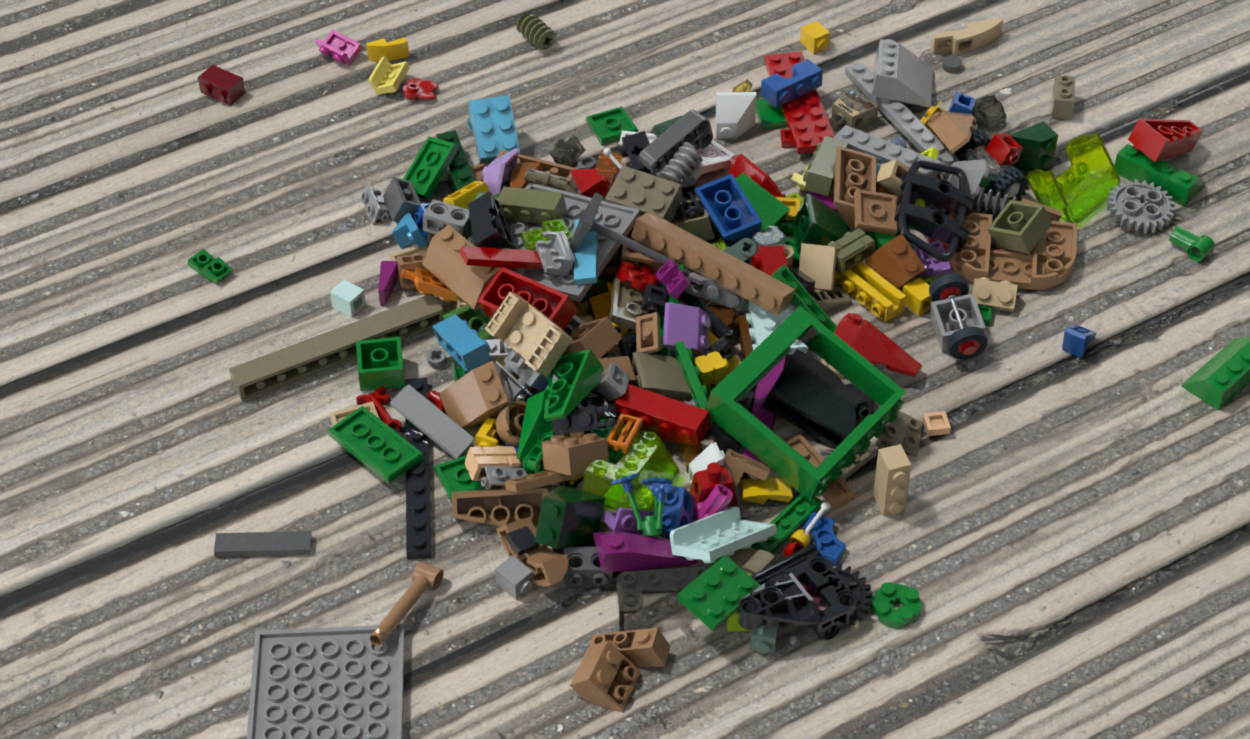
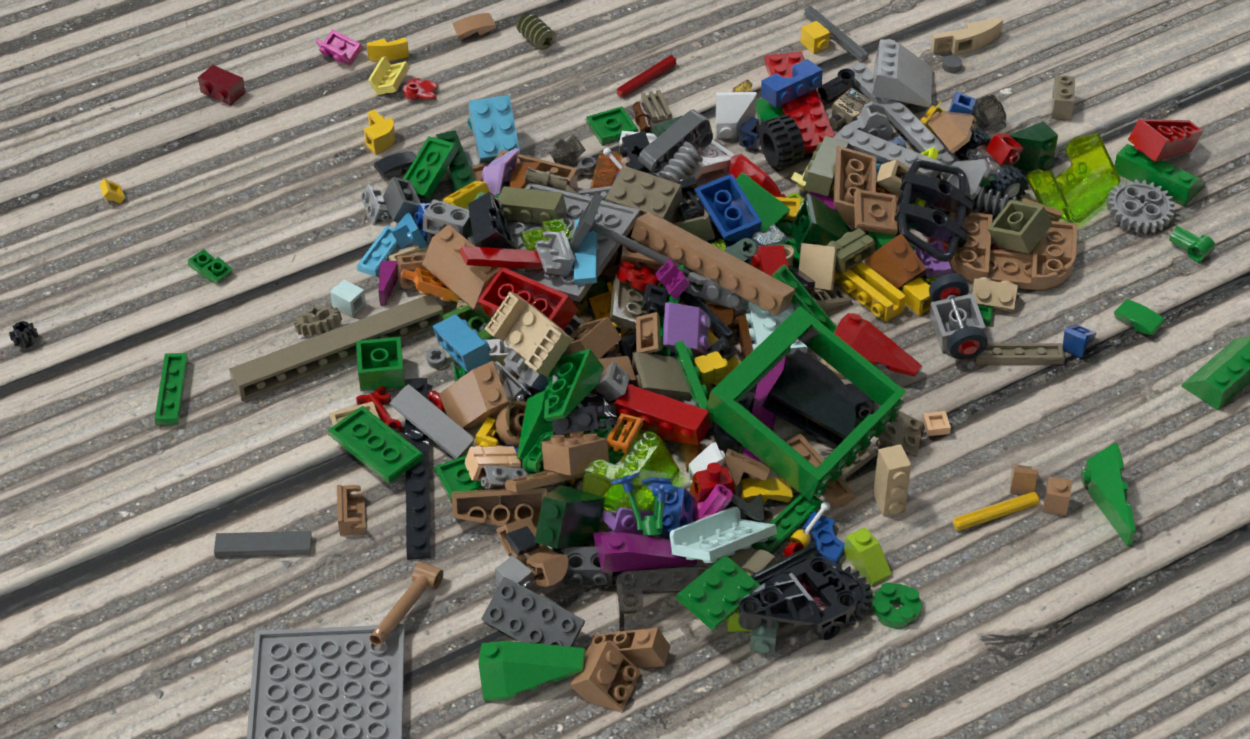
red slope [571,169,611,199] -> none
none -> black gear [9,321,39,348]
none -> yellow plate [100,178,125,204]
none -> green plate [155,353,188,425]
none -> dark tan gear [293,306,342,336]
none -> medium nougat hinge [337,485,366,536]
none -> medium azure tile [357,226,399,277]
none -> yellow brick [363,109,396,155]
none -> black slope [374,151,416,178]
none -> medium nougat slope [452,13,496,41]
none -> green wedge [478,641,586,702]
none -> dark grey bracket [482,577,585,647]
none -> red axle [616,55,677,98]
none -> reddish brown pin [632,101,653,134]
none -> dark tan tile [641,90,672,123]
none -> pearl dark grey slope [724,494,764,523]
none -> dark blue bracket [739,117,759,152]
none -> black tyre [759,114,804,170]
none -> dark grey axle [804,6,869,62]
none -> black piece [818,69,855,102]
none -> lime slope [844,527,892,587]
none -> light grey hinge [847,102,893,141]
none -> yellow axle [952,492,1039,531]
none -> dark tan tile [974,343,1065,365]
none -> medium nougat slope [1010,464,1038,495]
none -> medium nougat brick [1043,476,1072,516]
none -> green wedge [1081,443,1136,546]
none -> green slope [1114,299,1165,335]

